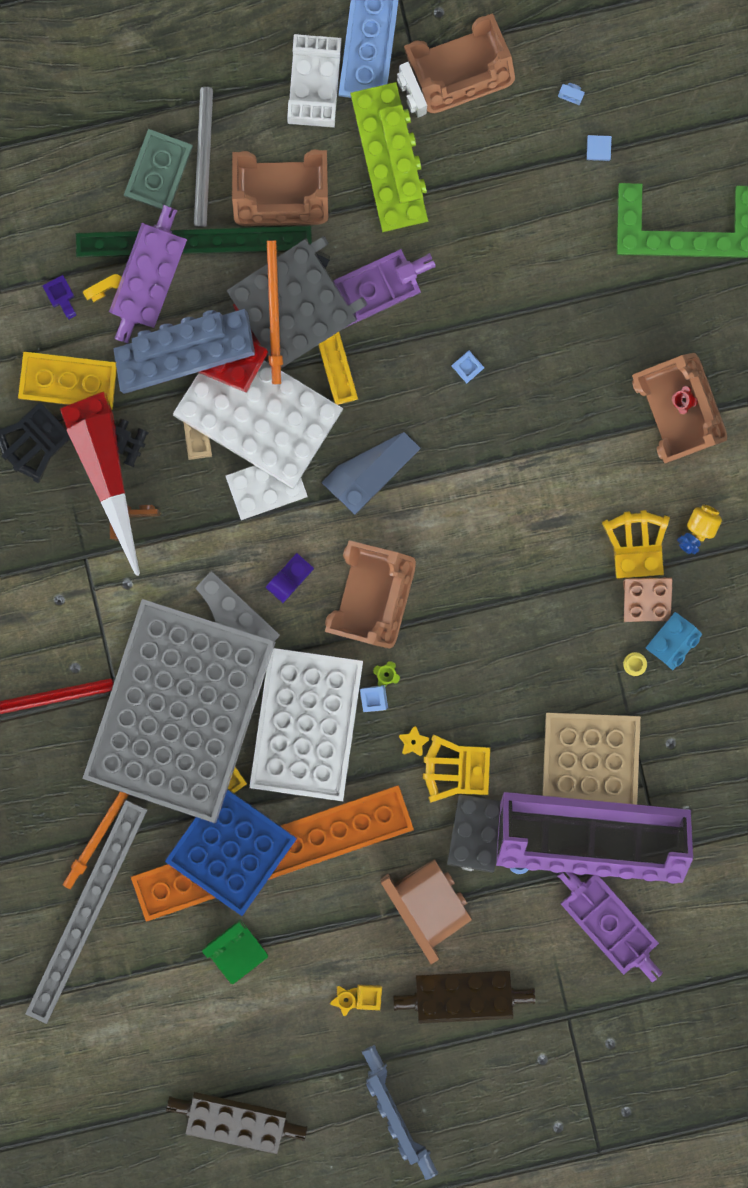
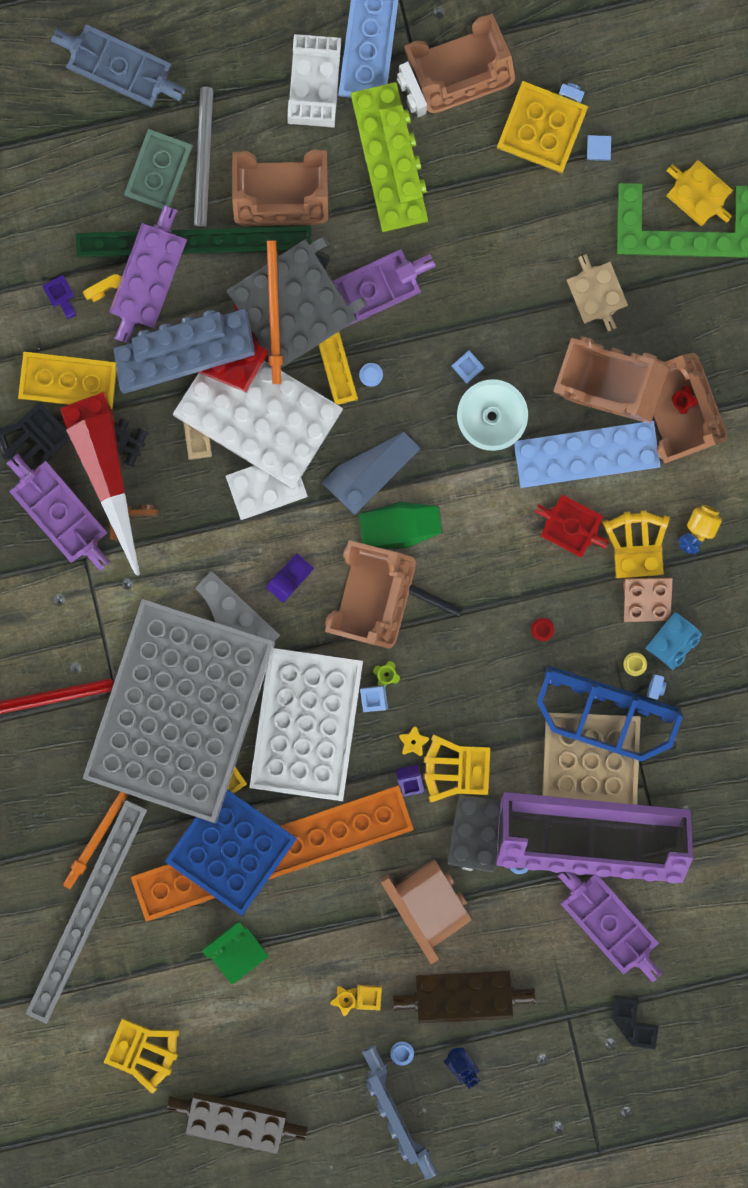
none -> medium lavender plate [6,454,111,571]
none -> sand blue plate [51,24,186,108]
none -> yellow plate [104,1018,180,1093]
none -> light blue plate [359,363,383,387]
none -> green piece [359,502,443,548]
none -> light blue plate [390,1041,414,1066]
none -> dark purple slope [396,765,425,798]
none -> black bar [404,585,463,617]
none -> clear blue hips [443,1048,480,1089]
none -> light aqua dish [457,380,528,451]
none -> yellow plate [497,81,588,173]
none -> light blue plate [514,421,661,488]
none -> red plate [531,618,555,641]
none -> red plate [534,495,610,558]
none -> blue plate [537,665,683,761]
none -> nougat windscreen [553,336,669,423]
none -> tan plate [567,254,628,332]
none -> black tile [611,995,659,1050]
none -> light blue plate [646,674,666,700]
none -> yellow plate [666,160,733,227]

